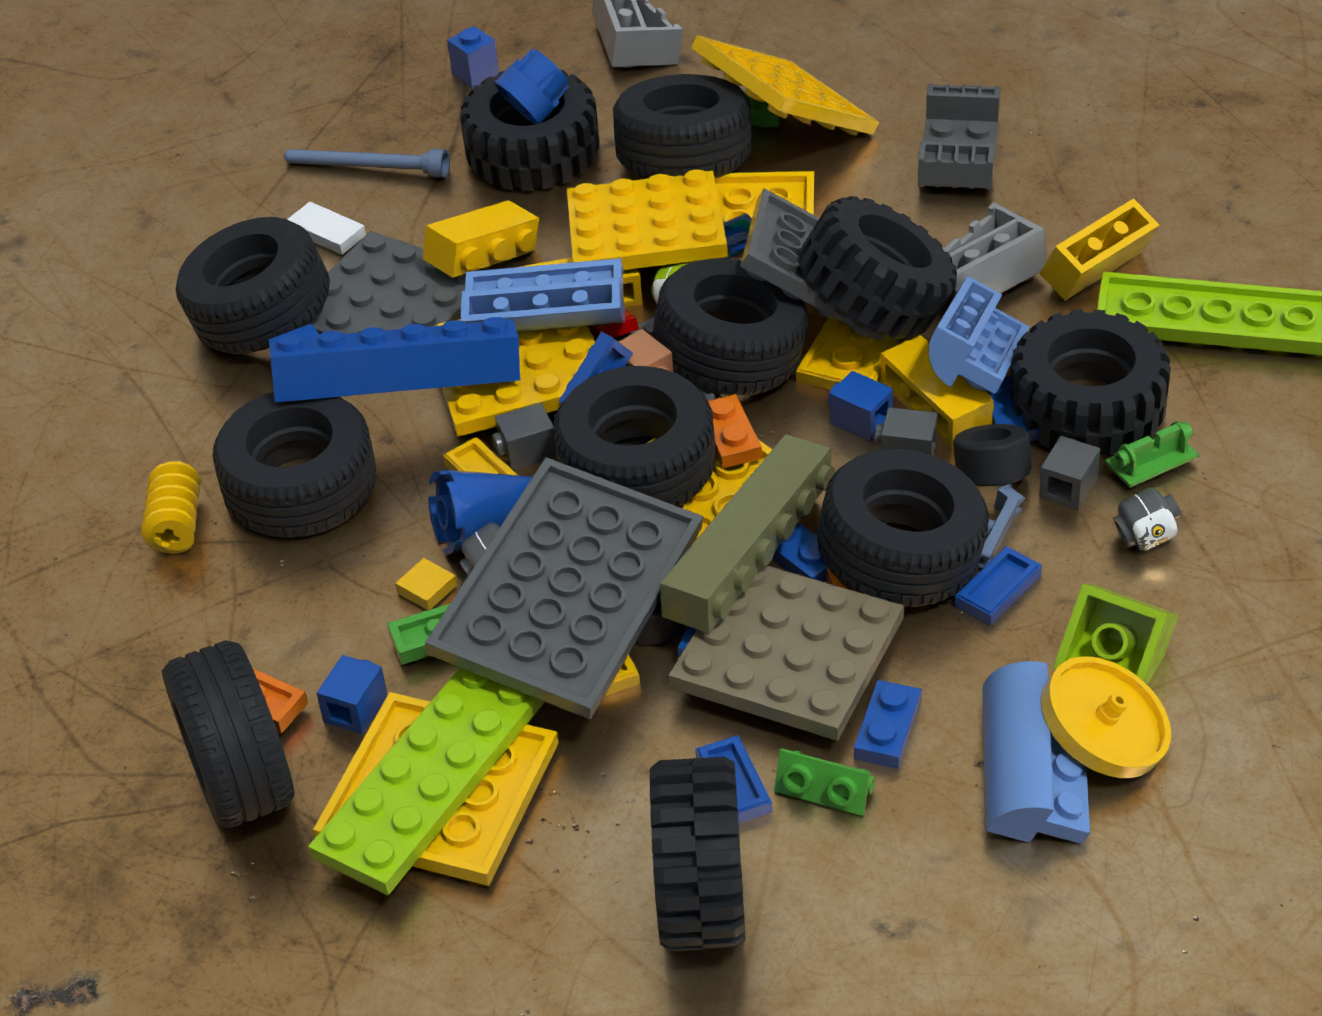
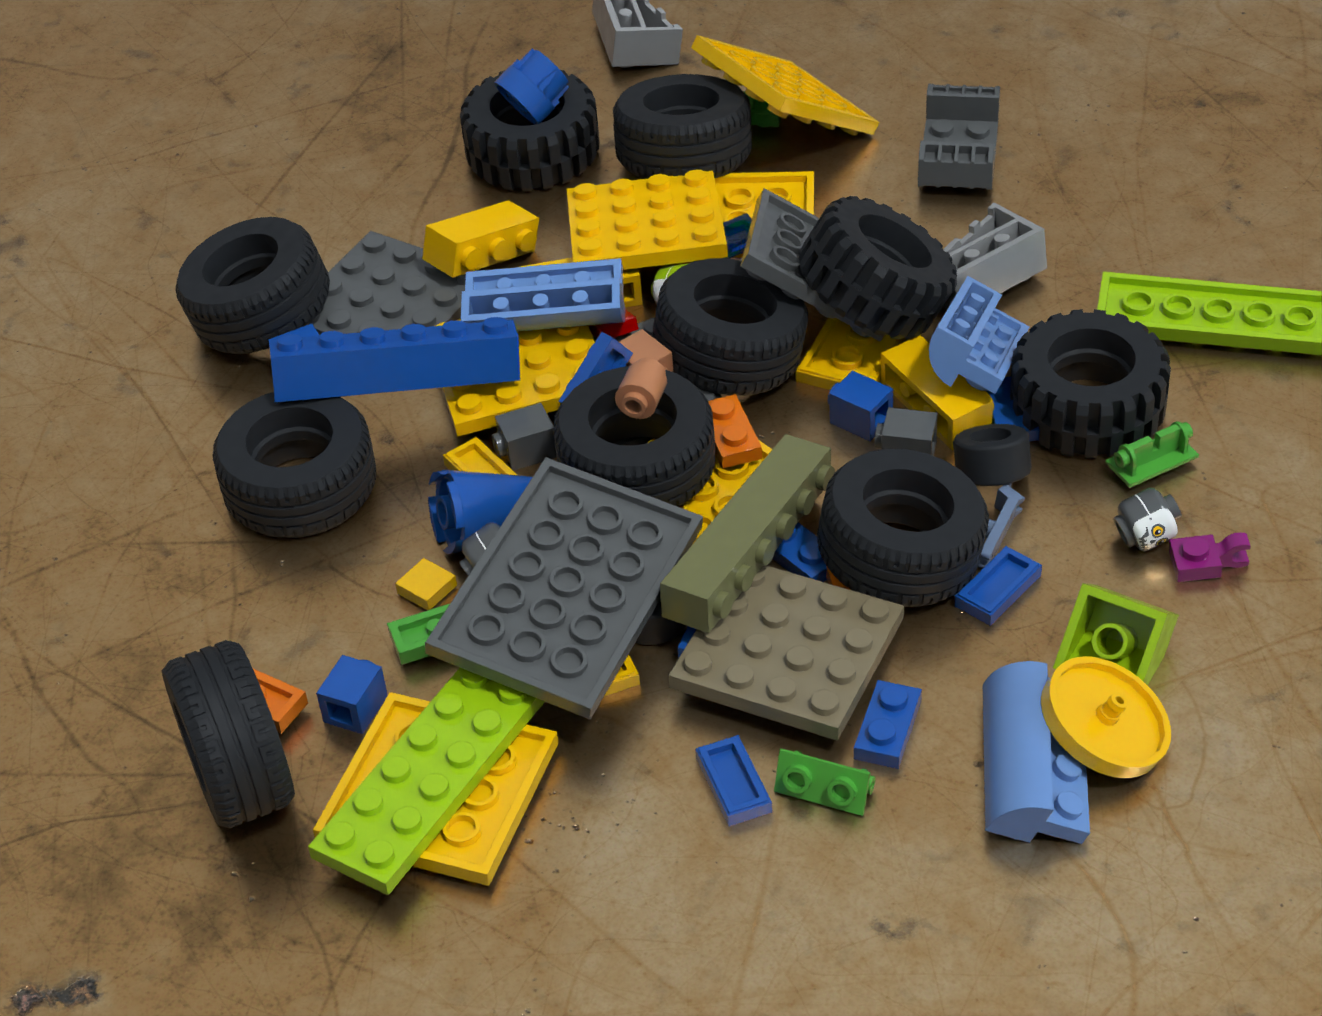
yellow piece [141,461,201,554] -> none
sand blue piece [284,149,450,178] -> none
white tile [287,202,366,255] -> none
blue brick [447,26,499,88] -> none
black tyre [650,756,746,951] -> none
yellow brick [1039,198,1160,301] -> none
dark grey brick [1039,436,1100,510] -> none
none -> nougat brick [615,358,667,419]
none -> magenta plate [1169,532,1251,582]

